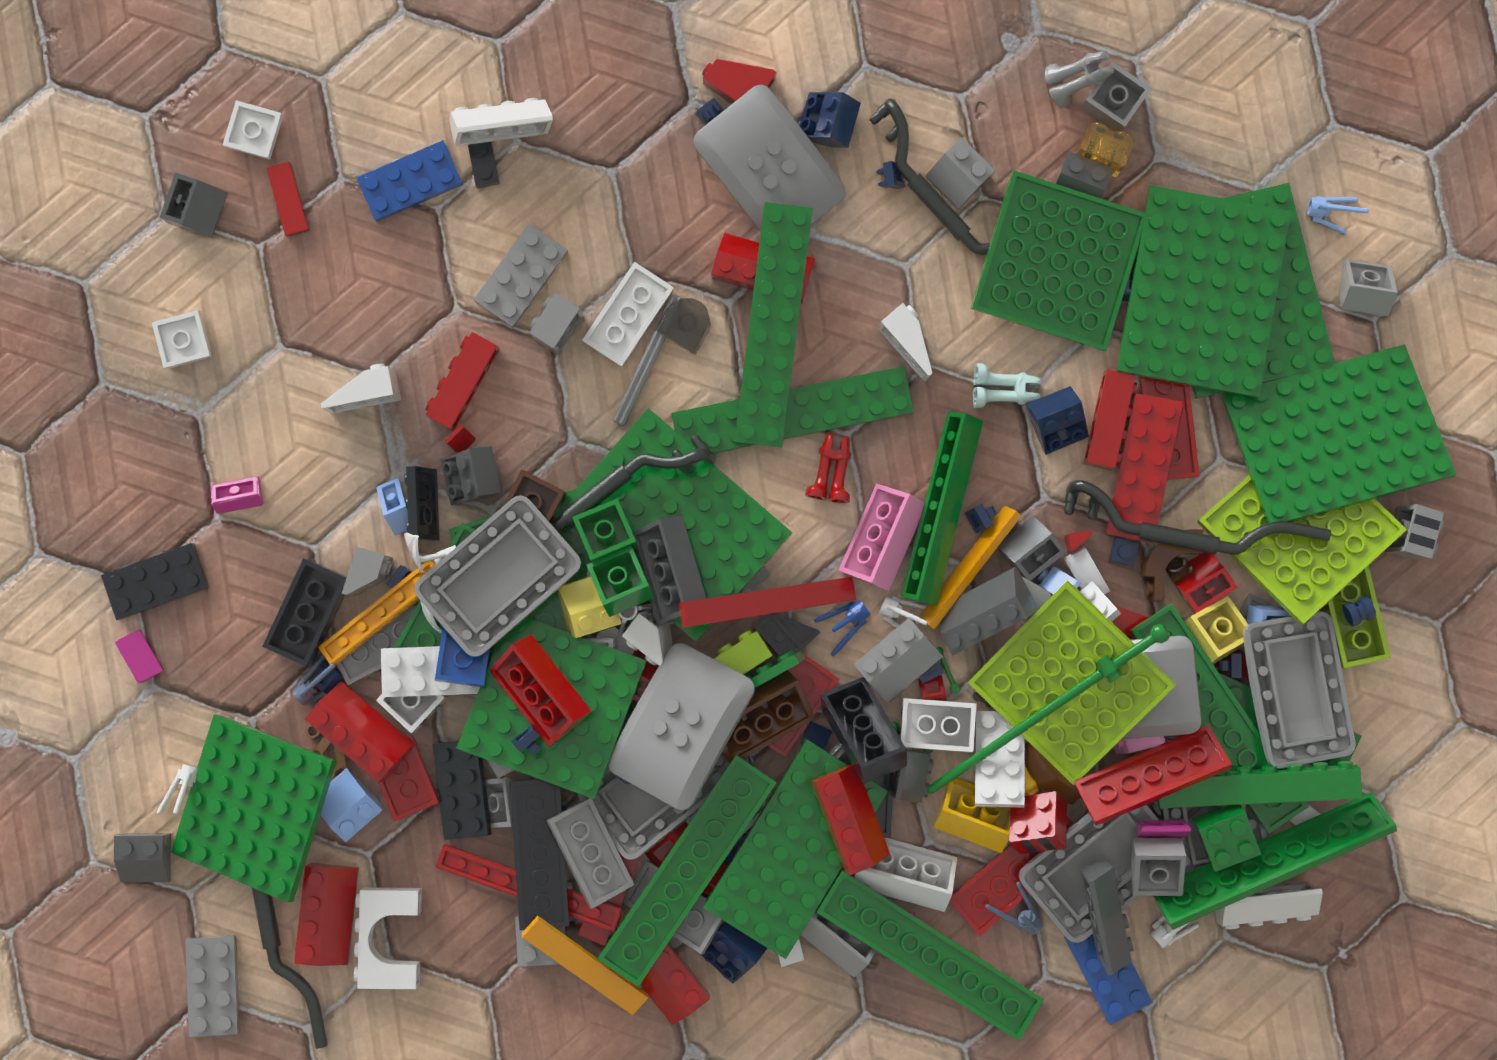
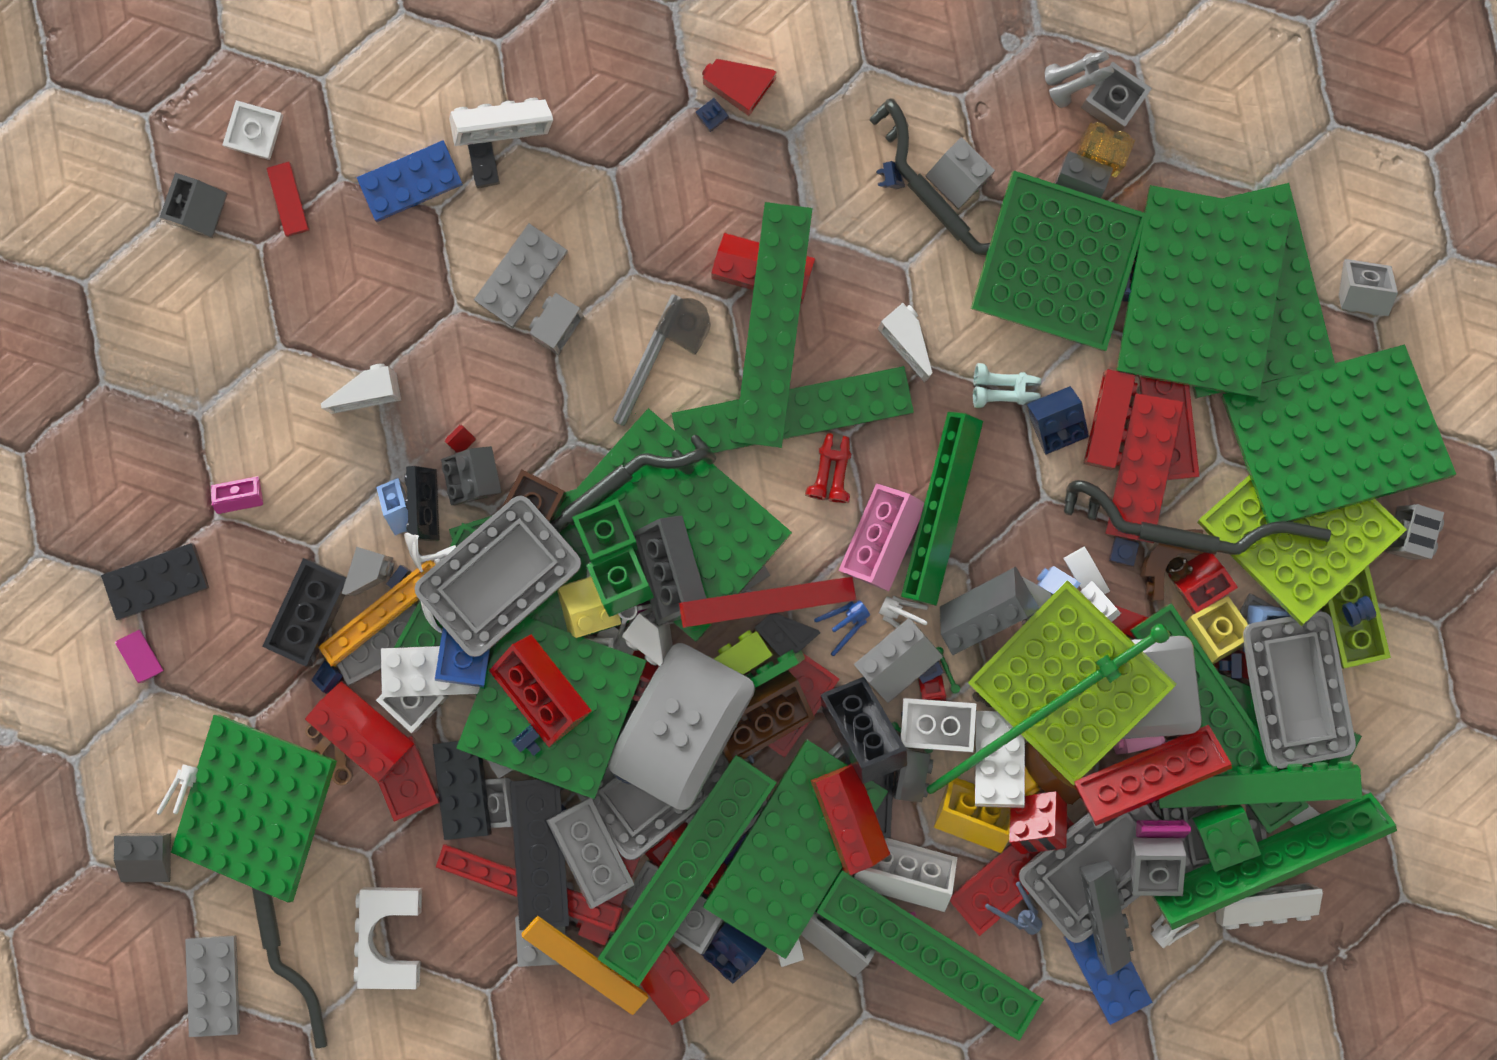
white plate [152,310,212,369] -> none
sand blue plant [292,654,338,706] -> none
red slope [294,863,359,966] -> none
light blue slope [320,768,382,842] -> none
red brick [425,332,500,431] -> none
white plate [582,262,674,367] -> none
light grey wedge [693,85,845,232] -> none
dark blue slope [799,92,861,148] -> none
dark blue slope [800,721,832,750] -> none
light orange tile [919,505,1021,629] -> none
dark blue tile [965,503,997,533] -> none
dark grey slope [998,516,1067,581] -> none
red slope [1064,530,1092,554] -> none
light blue plant [1307,196,1369,234] -> none

